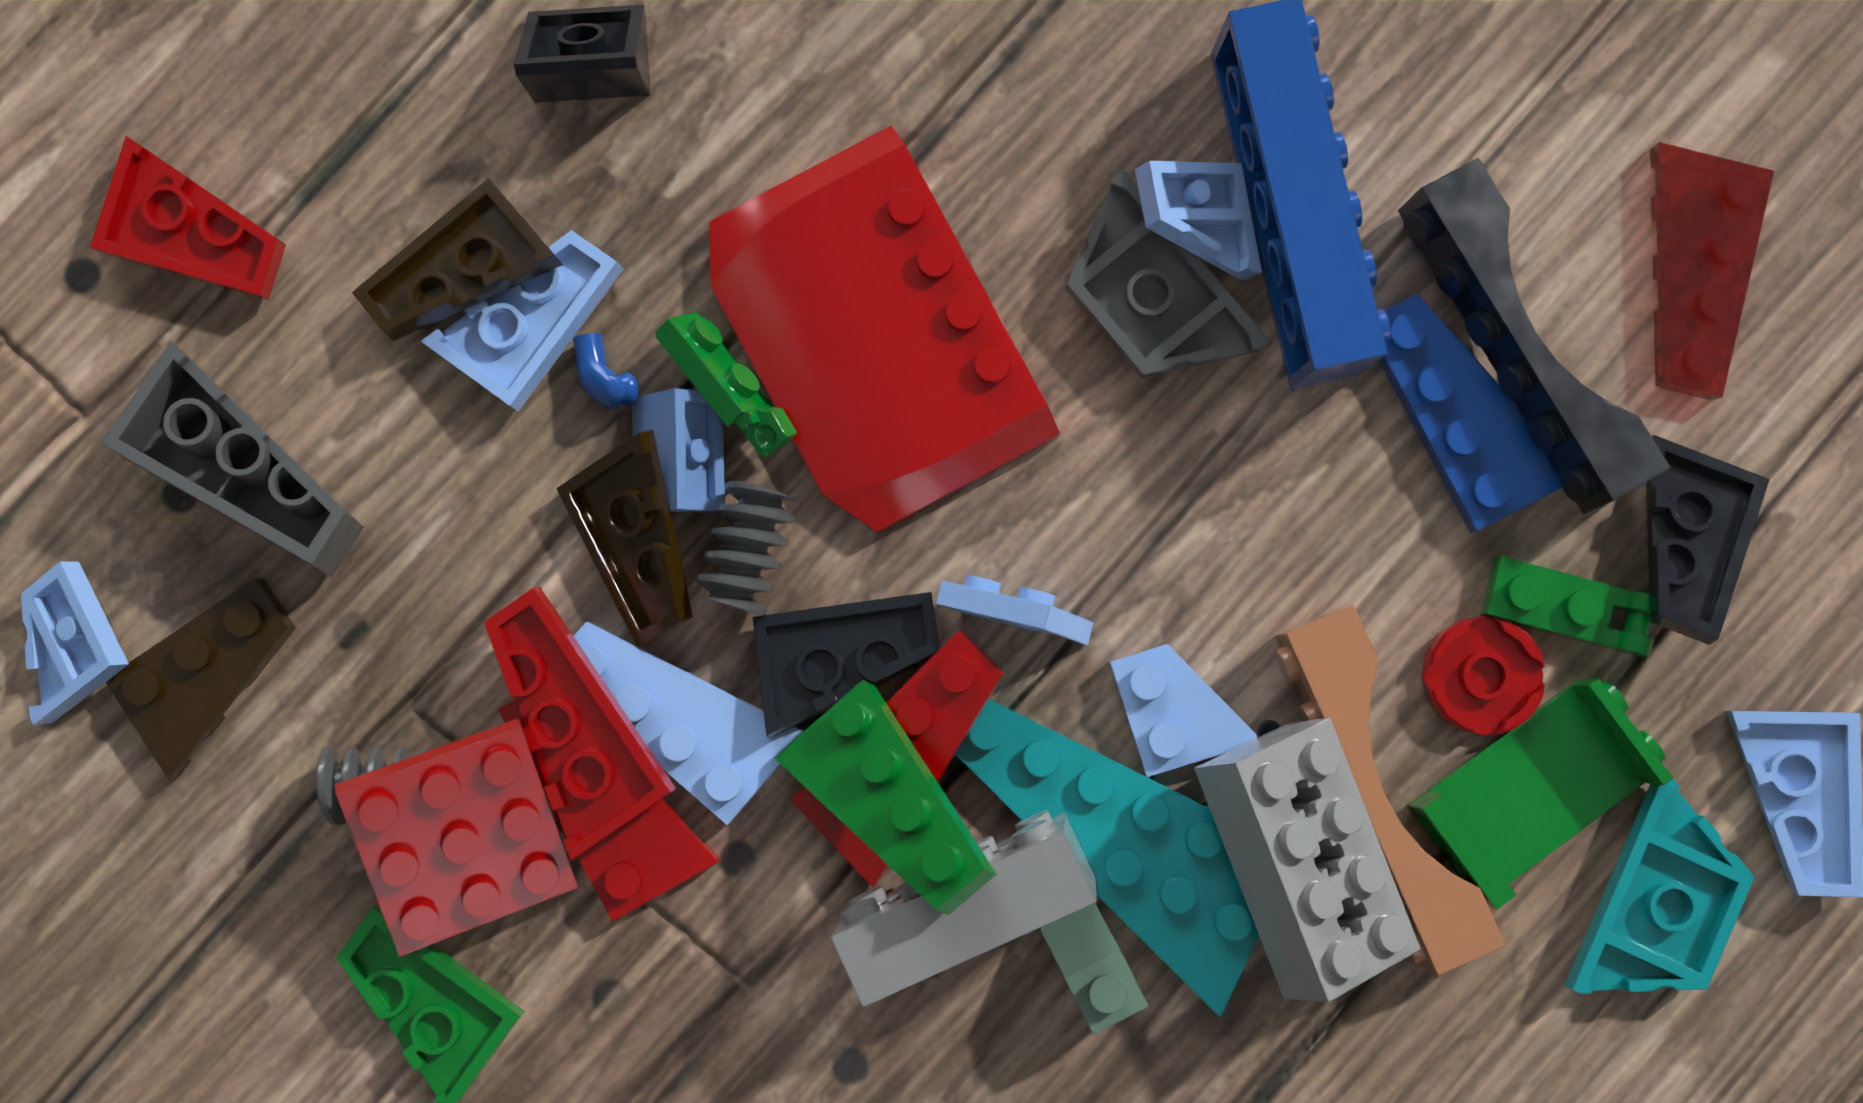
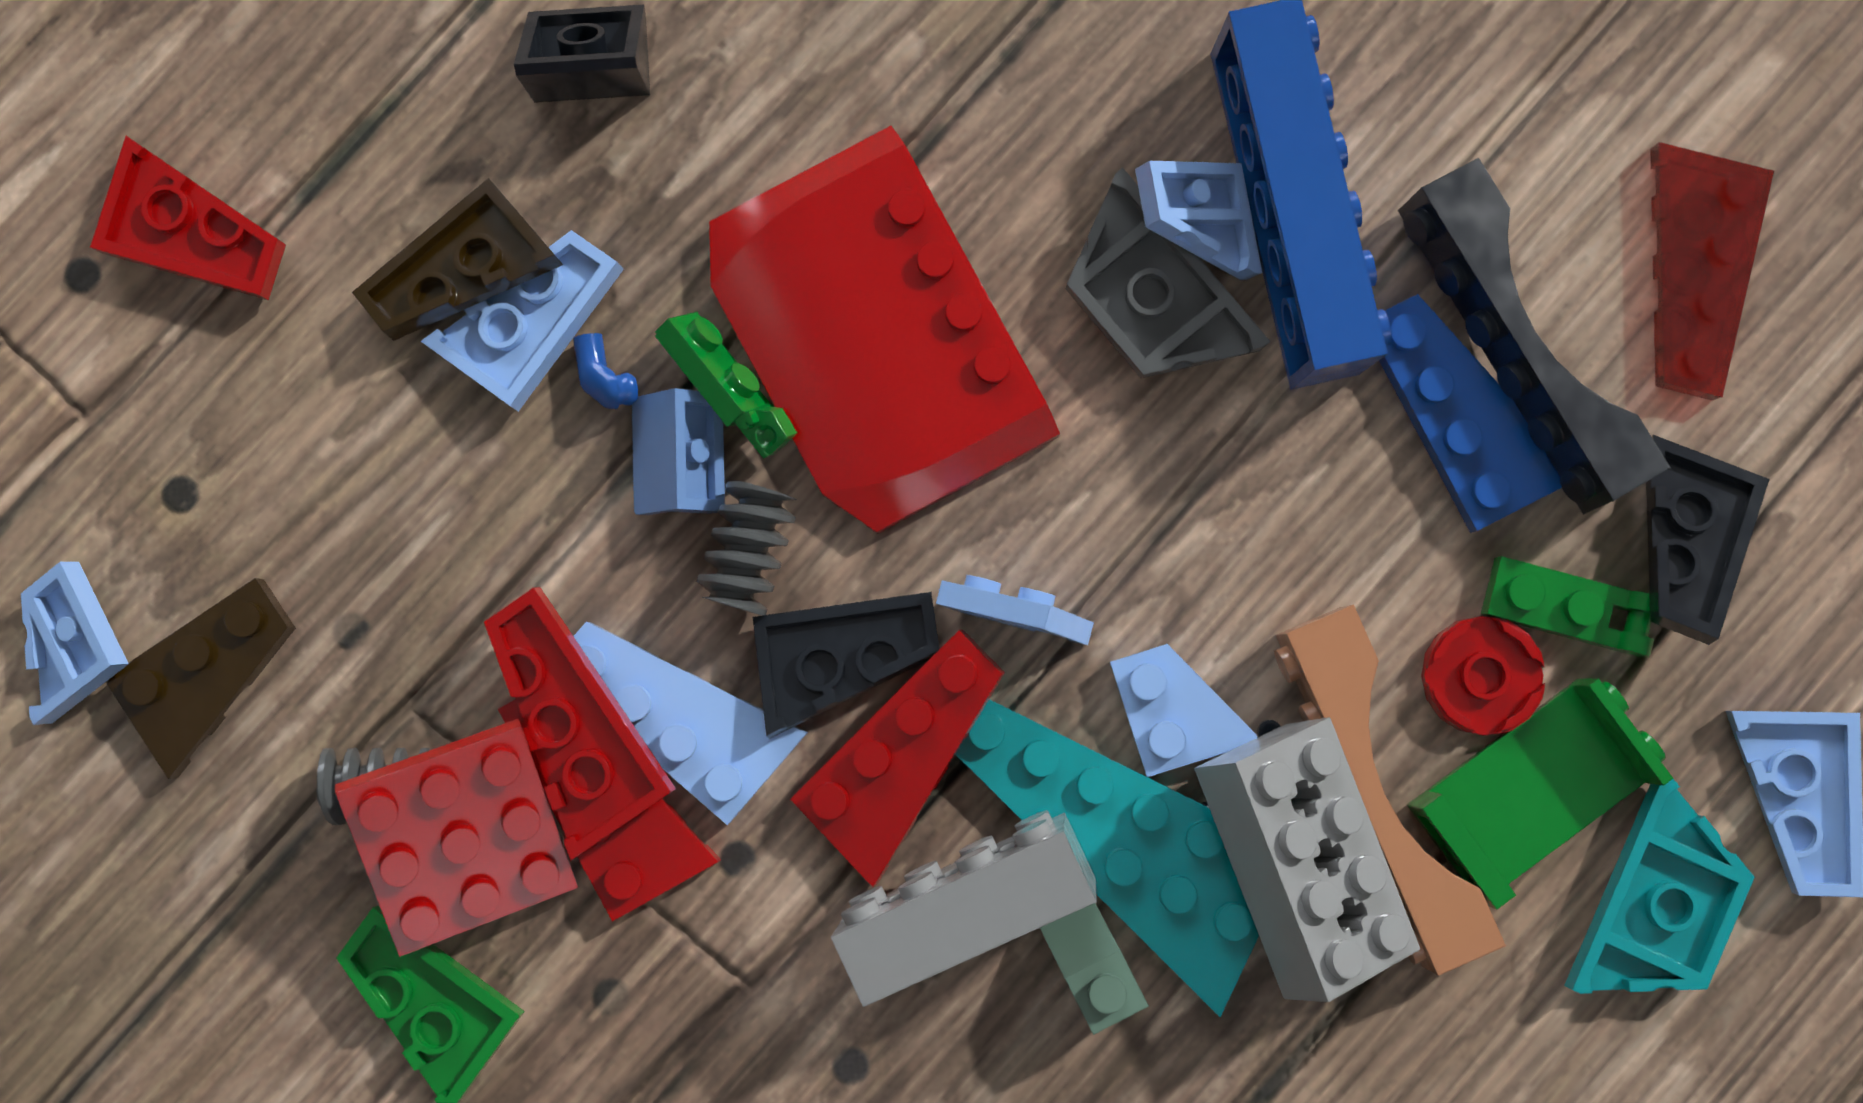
dark grey wedge [101,342,364,577] -> none
dark brown wing [556,430,693,647] -> none
green wing [775,680,997,915] -> none

